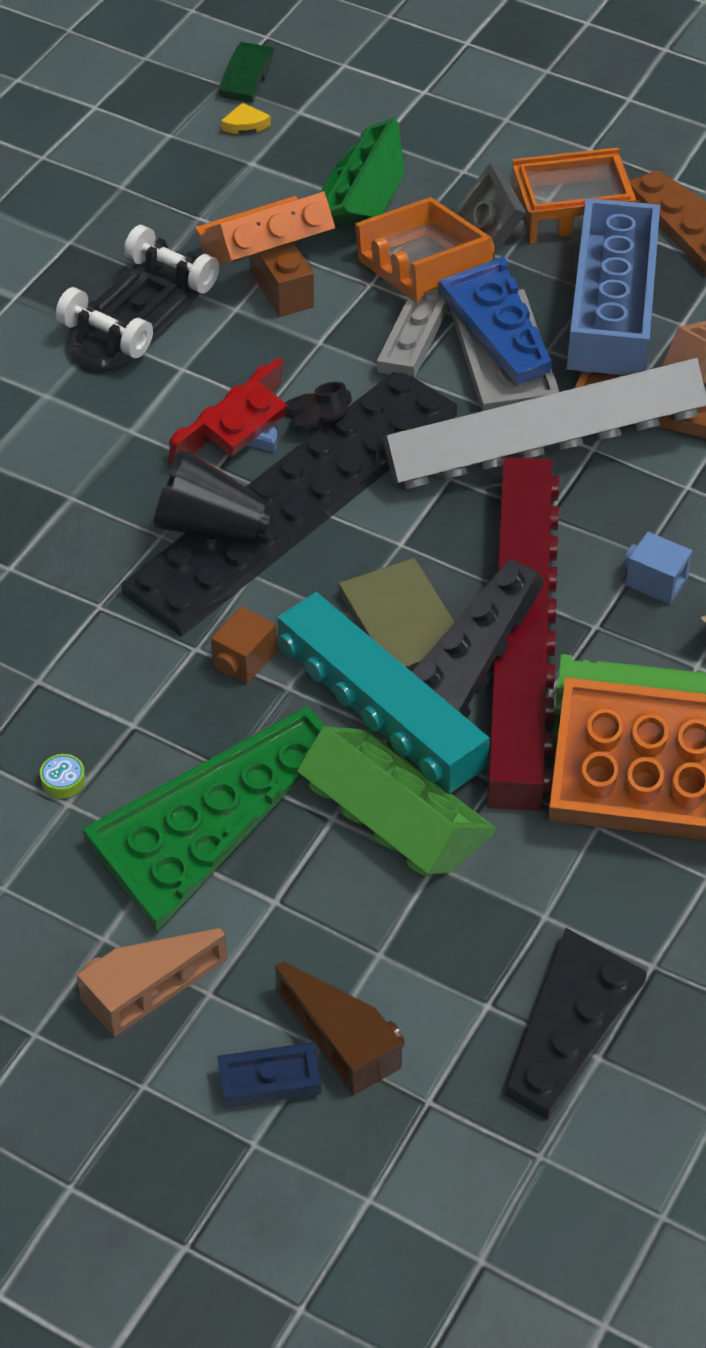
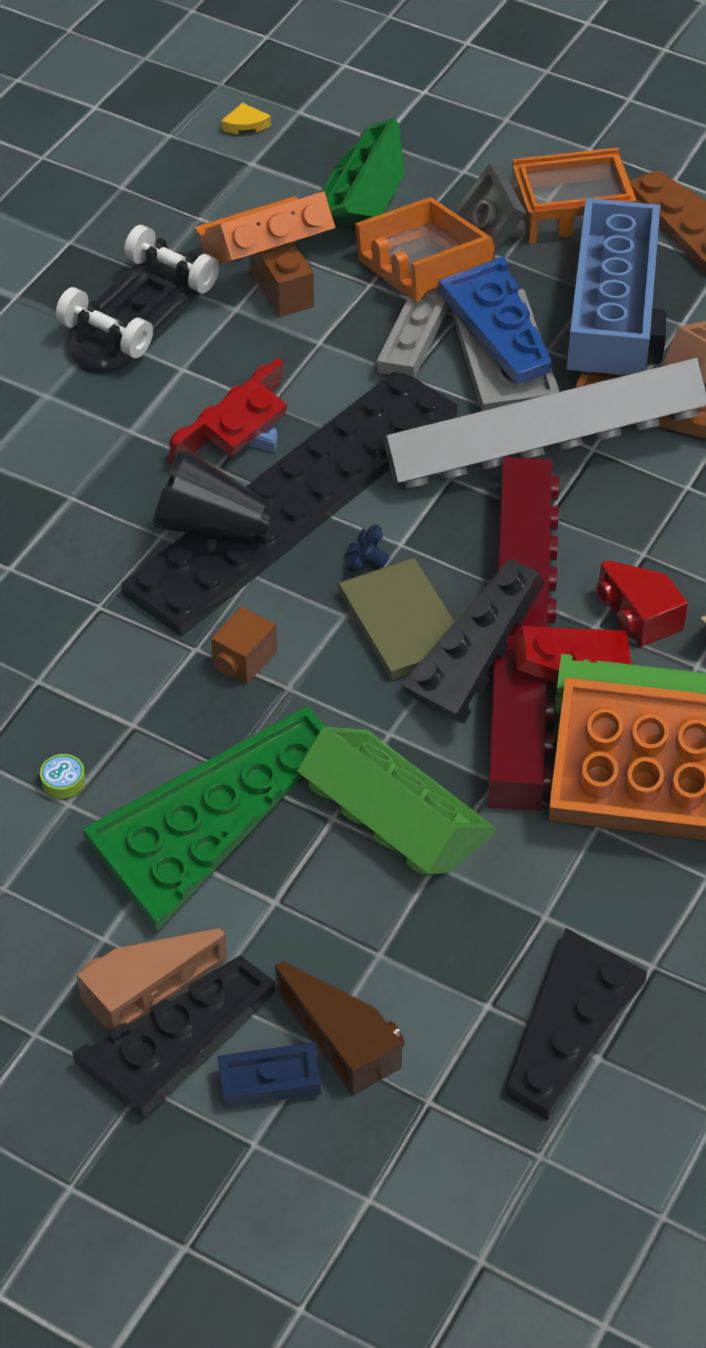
dark green slope [219,42,274,103] -> none
teal brick [277,592,490,794] -> none
black plate [285,382,352,431] -> none
medium blue brick [623,532,693,605] -> none
none -> black wing [72,955,276,1118]
none -> dark blue plant [345,524,389,572]
none -> red wing [514,626,631,683]
none -> red slope [596,560,688,648]
none -> black tile [647,308,666,364]

